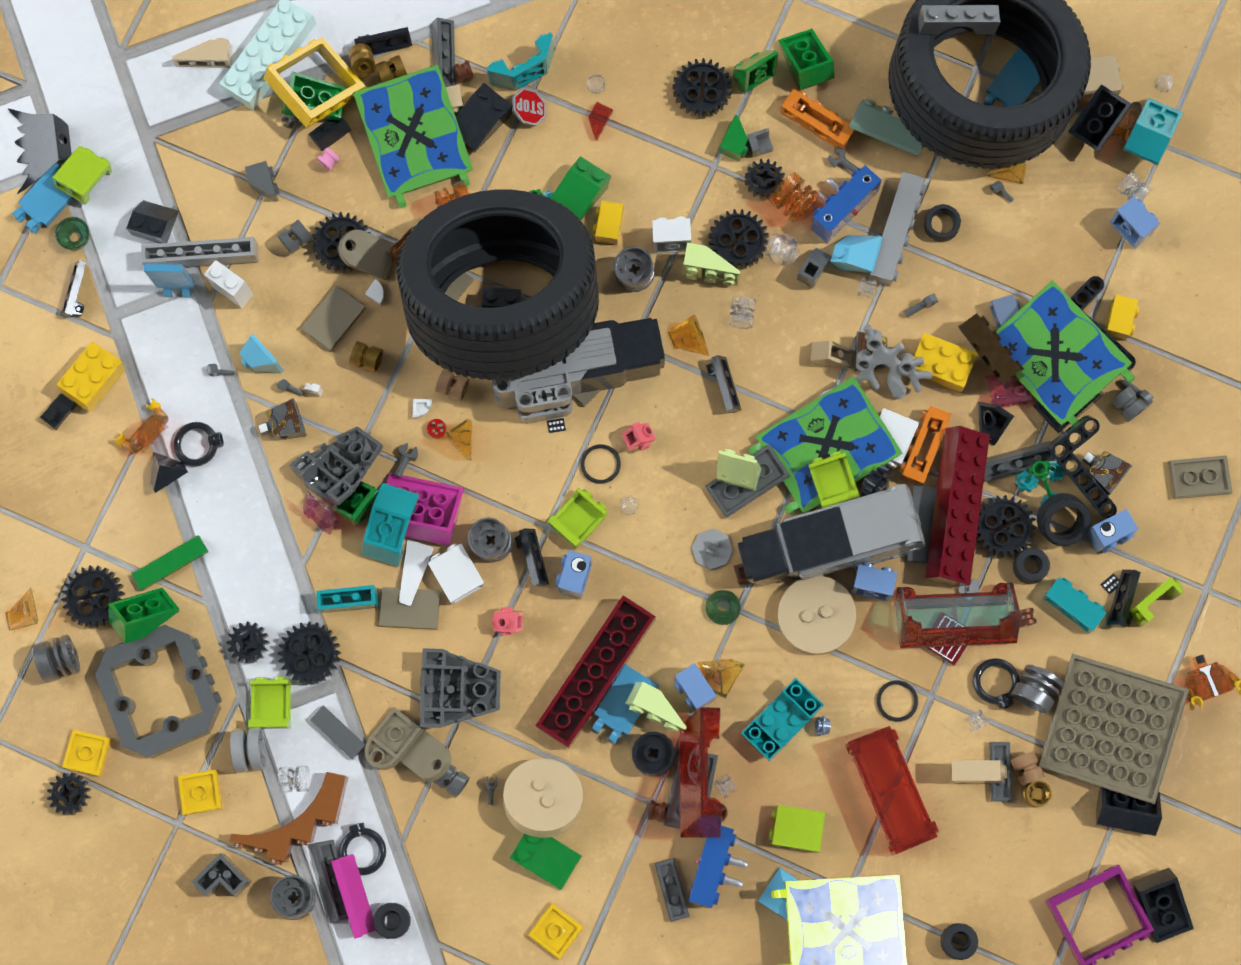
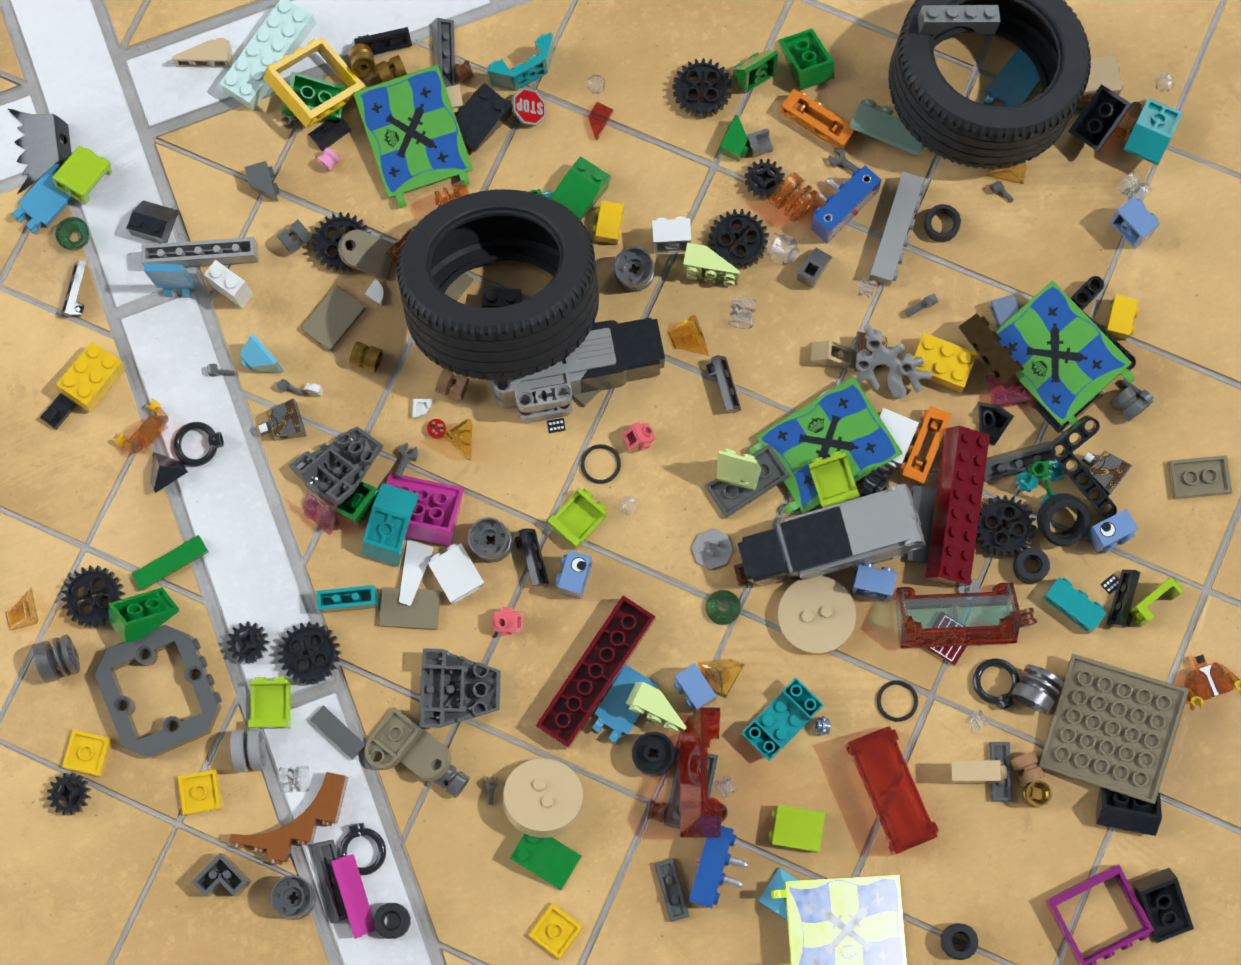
medium azure slope [830,235,883,273] -> none

